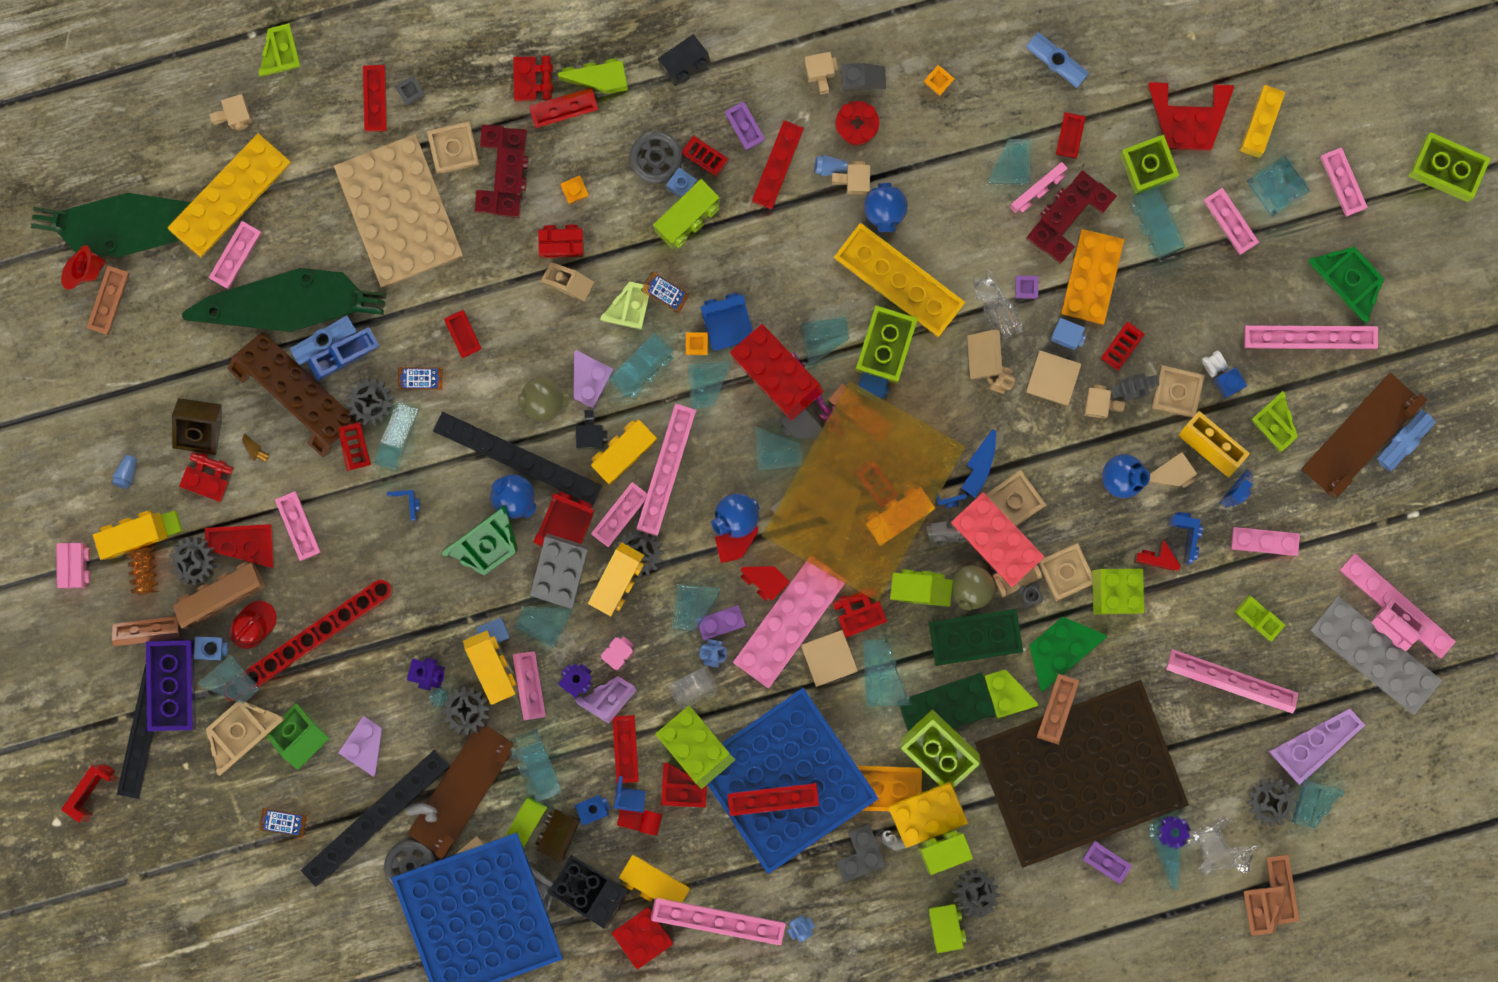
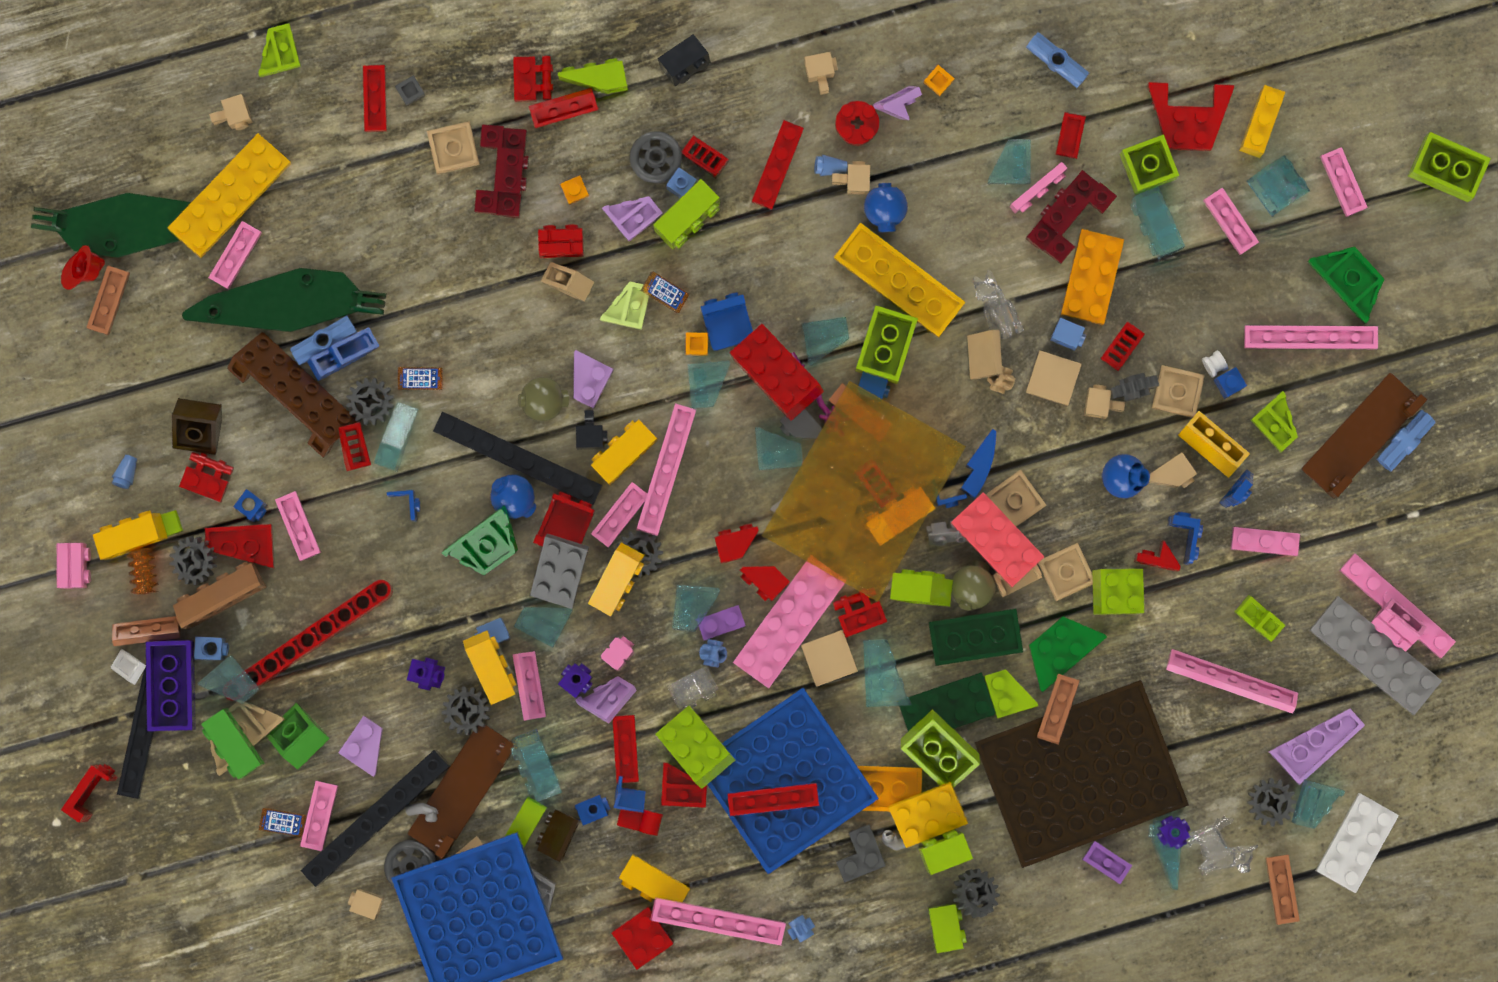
red piece [229,601,277,649] -> none
pearl gold bar [242,433,270,462] -> none
tan plate [334,134,464,288] -> none
clear light blue plate [430,687,449,708] -> none
red tile [444,310,482,358] -> none
black slope [547,855,631,929] -> none
clear light blue brick [608,332,674,400] -> none
blue brick [711,493,760,538] -> none
medium lavender plate [725,101,765,151] -> none
dark grey slope [841,63,886,91] -> none
medium lavender plate [1015,276,1038,299] -> none
dark grey plate [1018,582,1043,607] -> none
nougat wing [1244,885,1287,936] -> none
none -> white tile [111,649,146,685]
none -> bright green brick [201,708,265,780]
none -> blue bracket [233,489,267,523]
none -> bright pink plate [300,781,338,851]
none -> tan brick [348,889,384,920]
none -> lavender wing [602,196,663,242]
none -> lavender slope [873,86,922,120]
none -> white plate [1315,793,1399,893]

